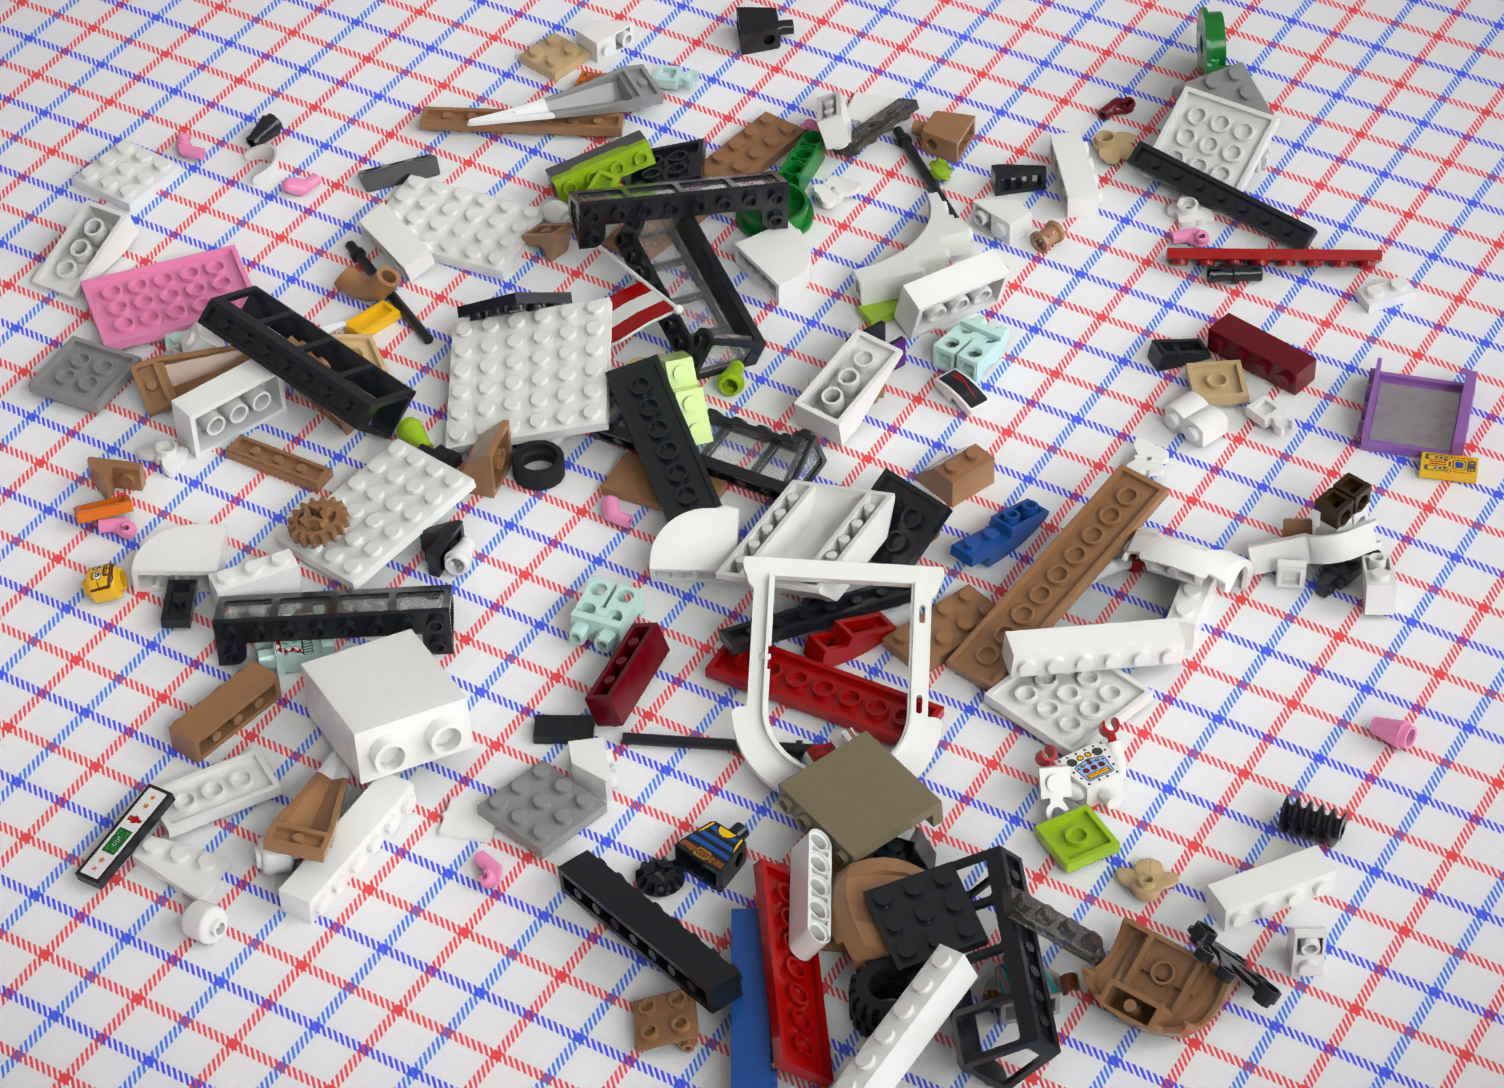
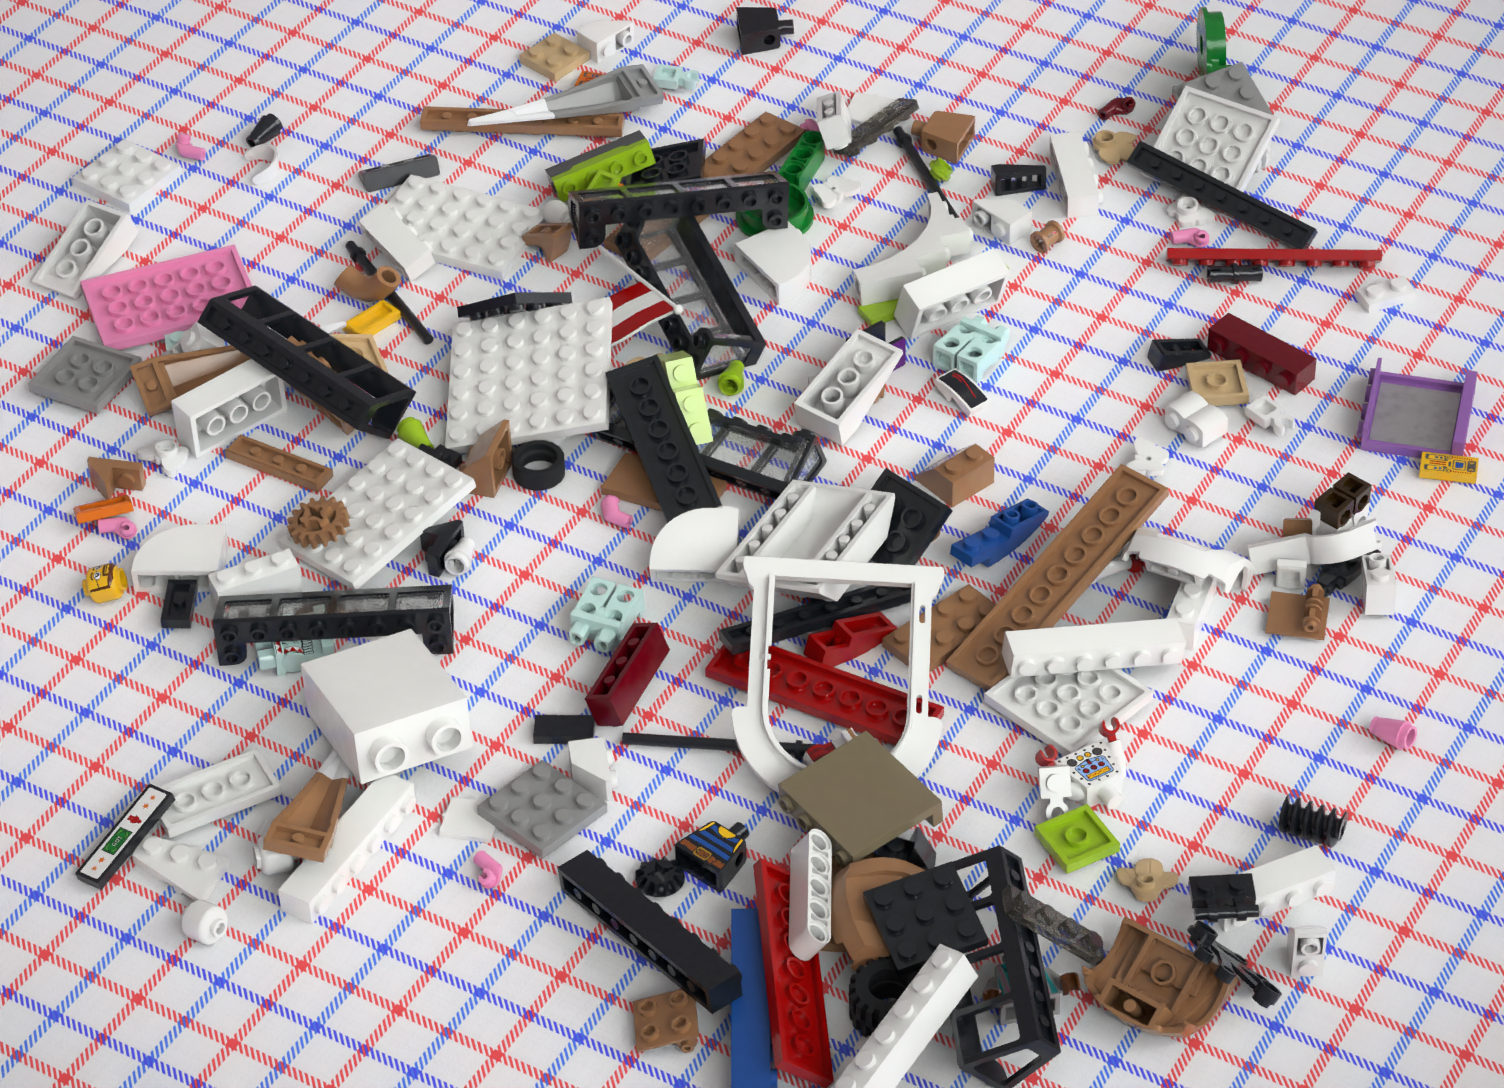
medium nougat brick [169,660,282,764] -> none
bright pink arm [281,173,321,196] -> none
none -> black plate [1188,873,1259,923]
none -> medium nougat hinge [1265,584,1330,640]

